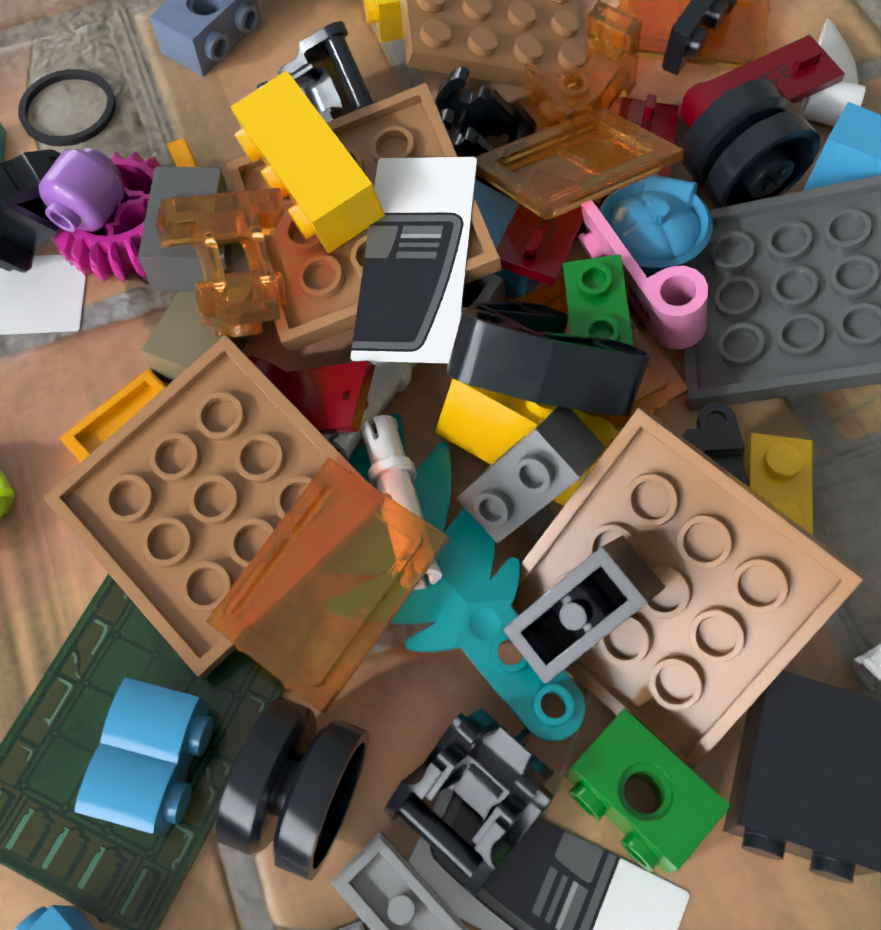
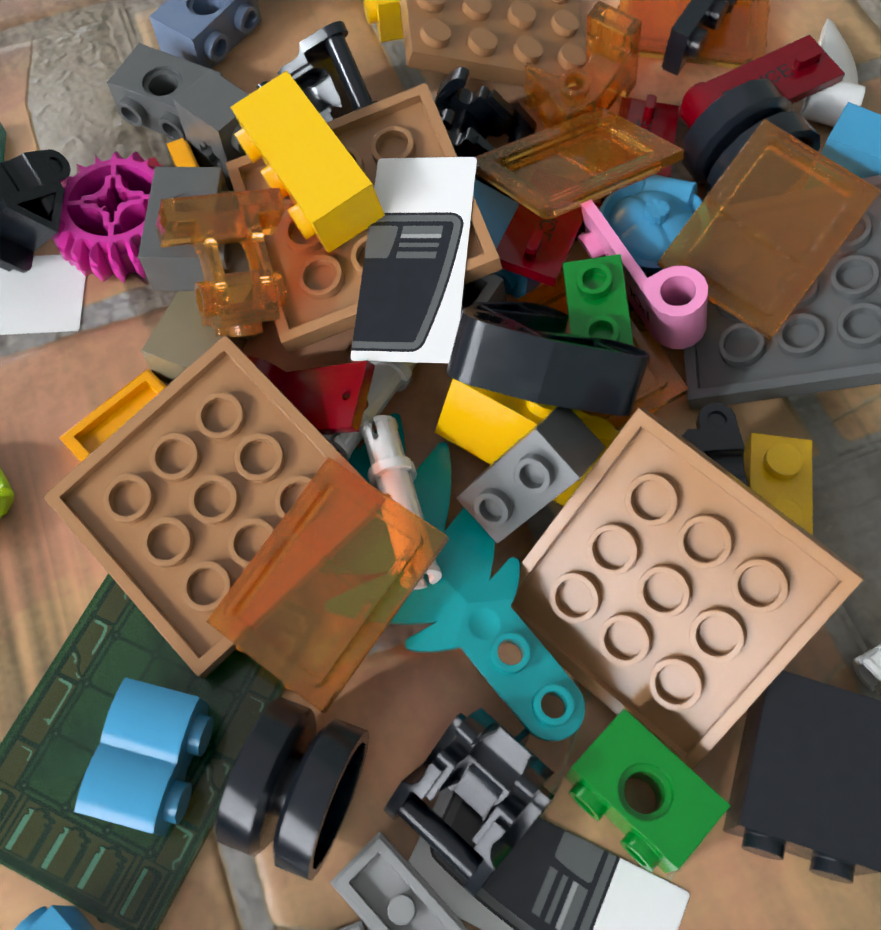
black piece [18,69,116,146] -> none
medium lavender head [38,148,124,232] -> none
brick [502,535,666,684] -> none
none -> dark grey brick [107,43,223,141]
none -> dark grey brick [173,69,249,191]
none -> clear orange piece [657,119,881,340]

